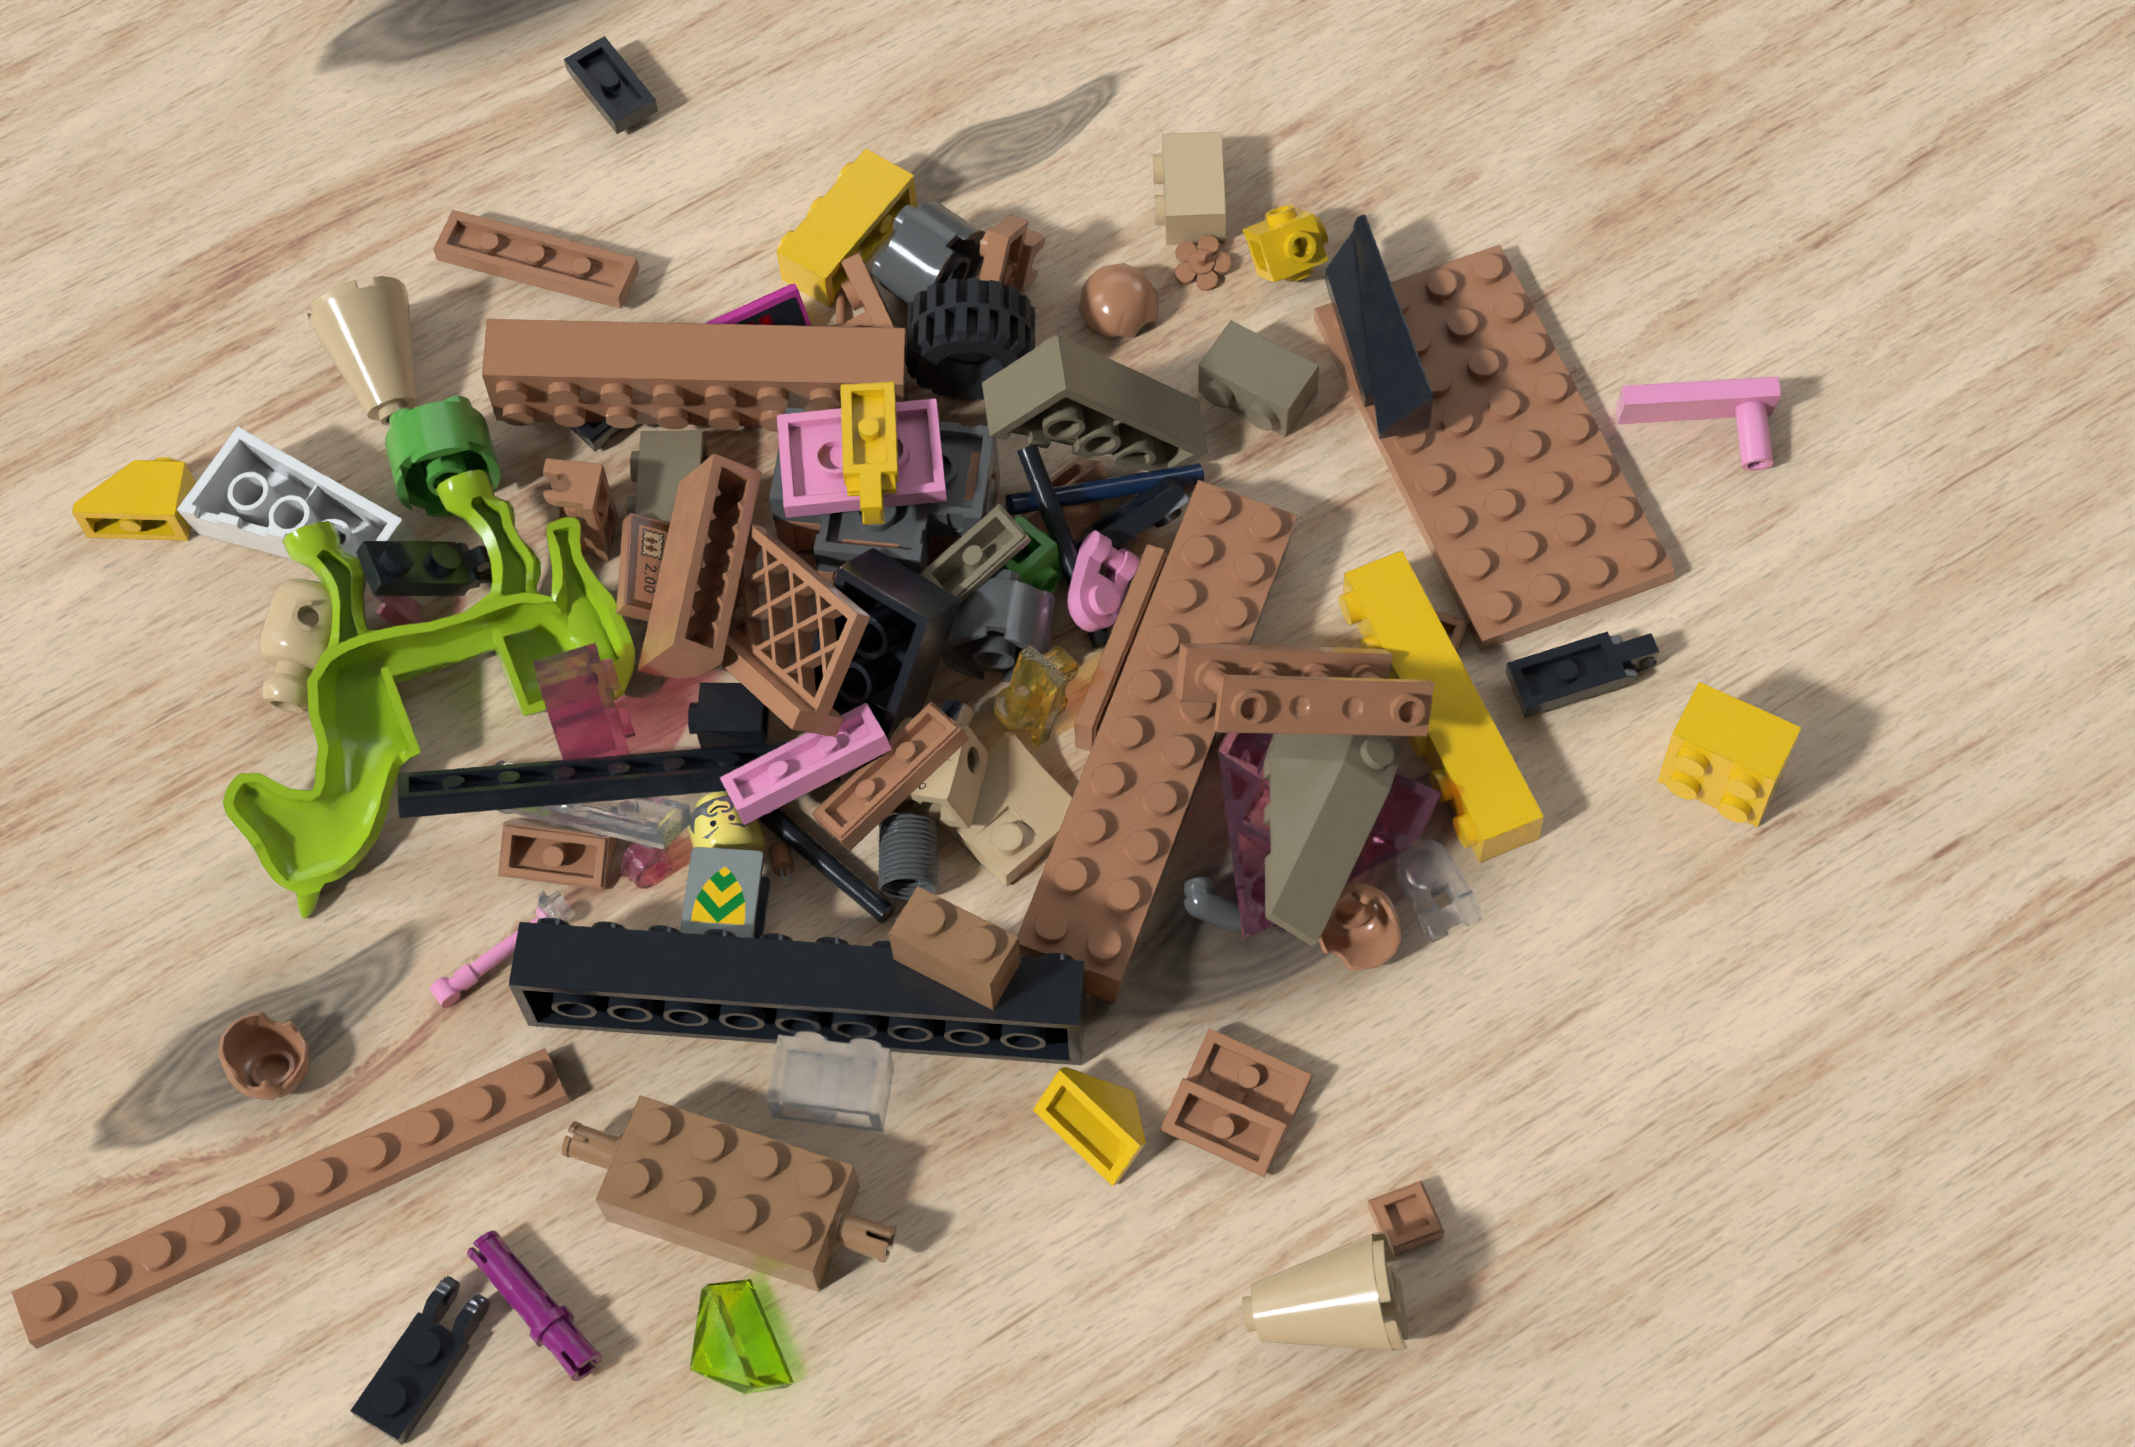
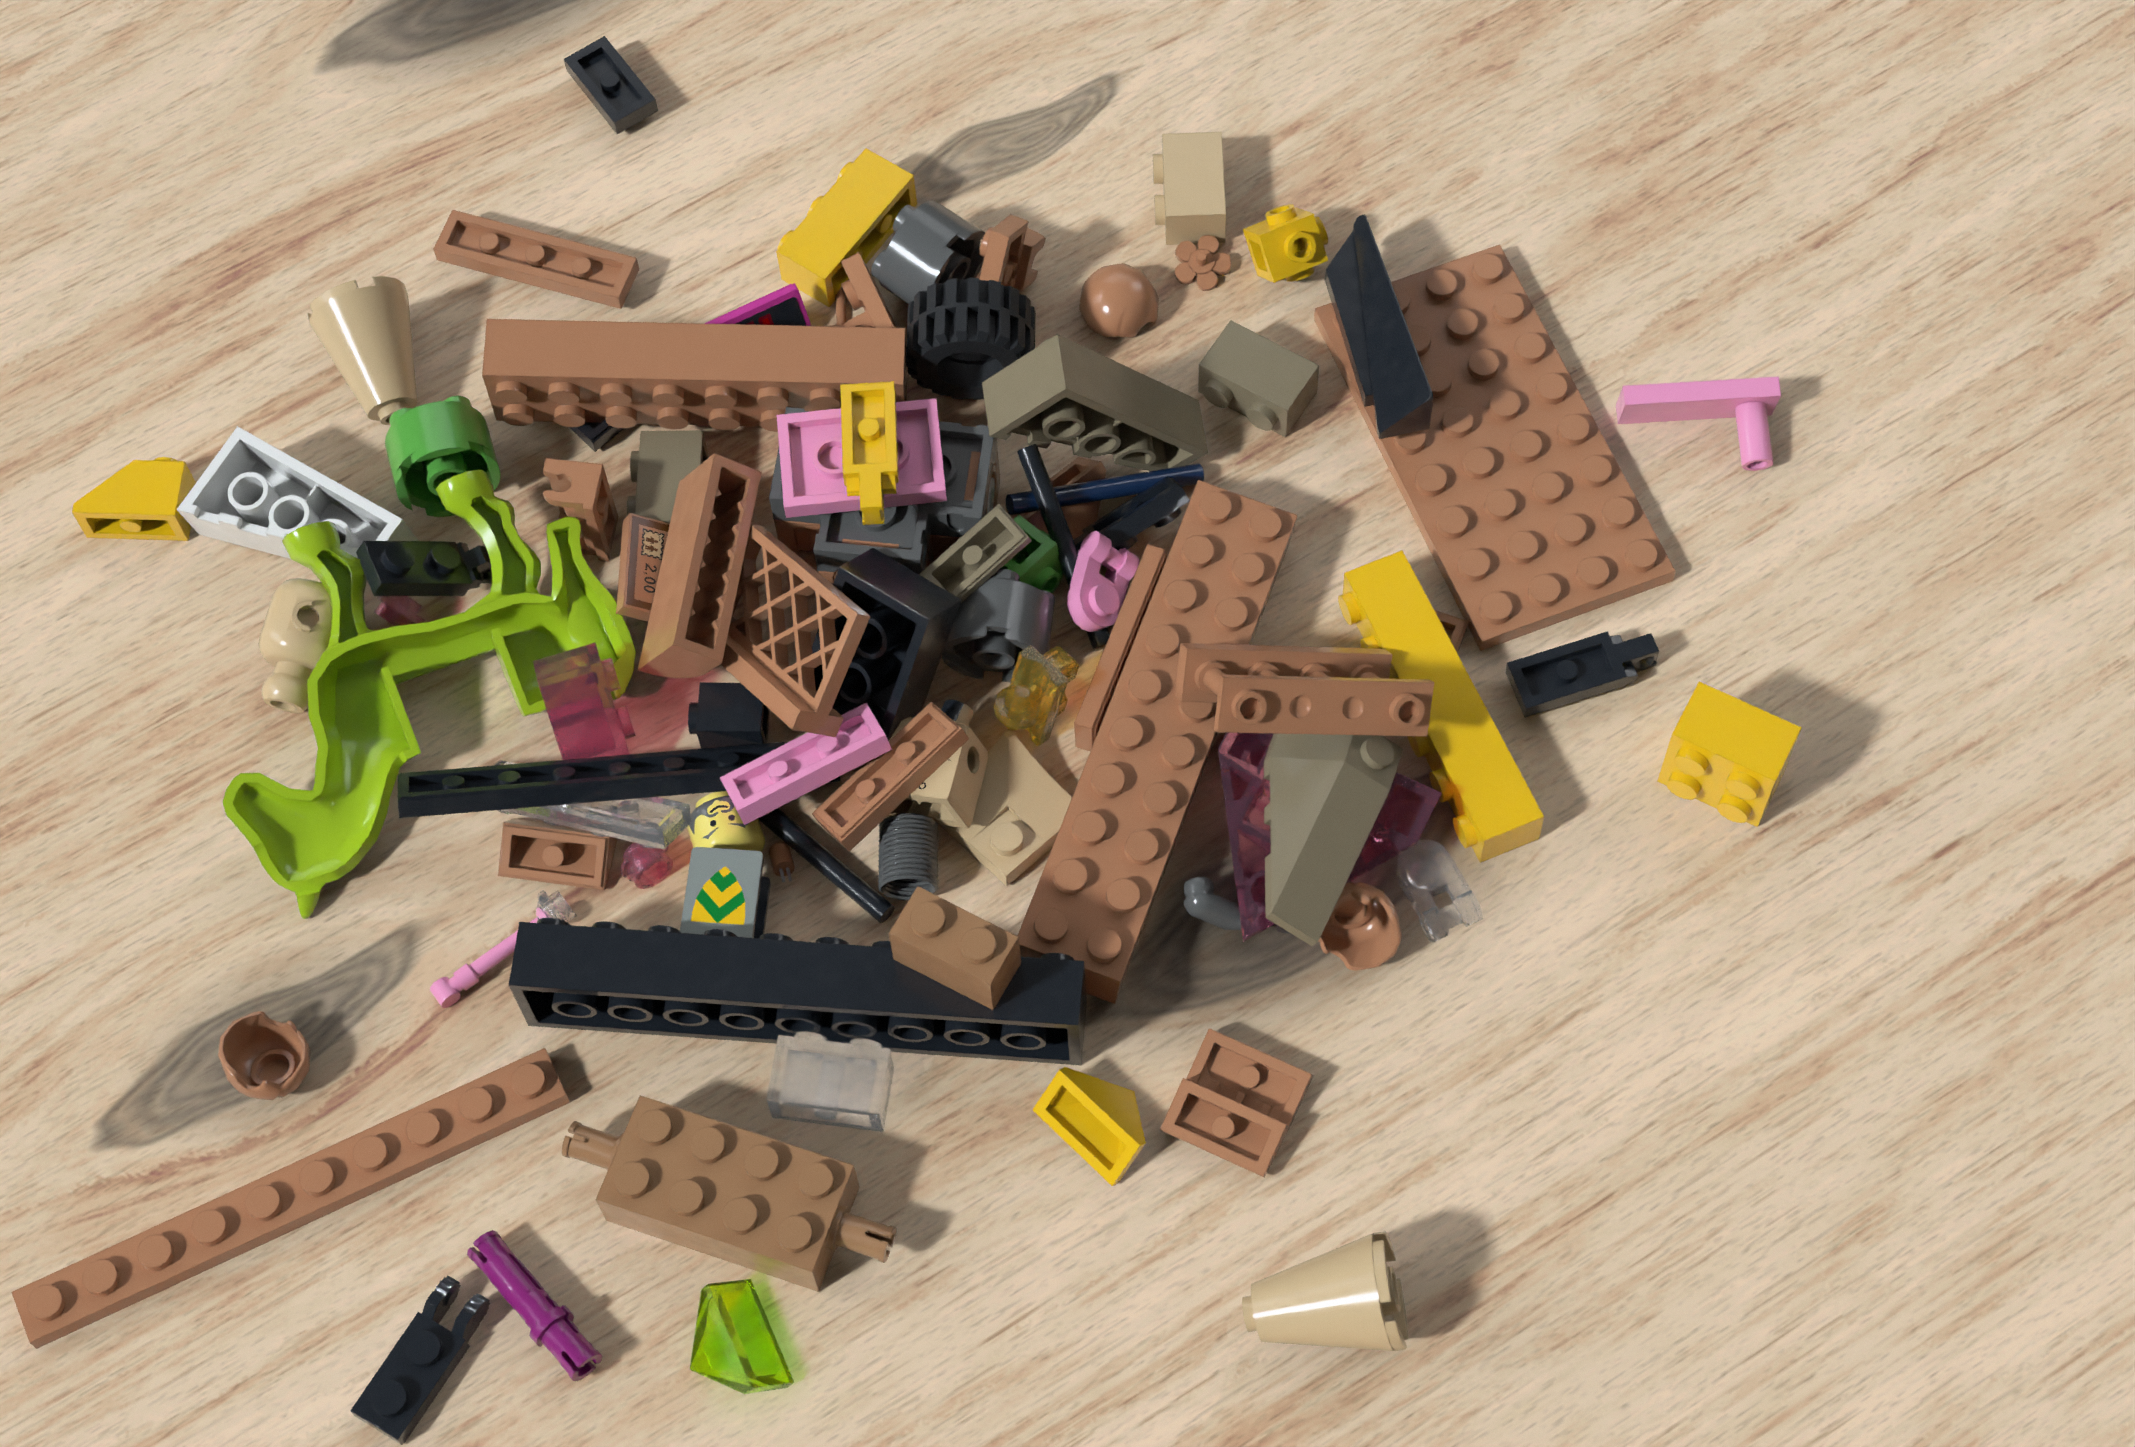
nougat tile [1368,1180,1445,1256] -> none

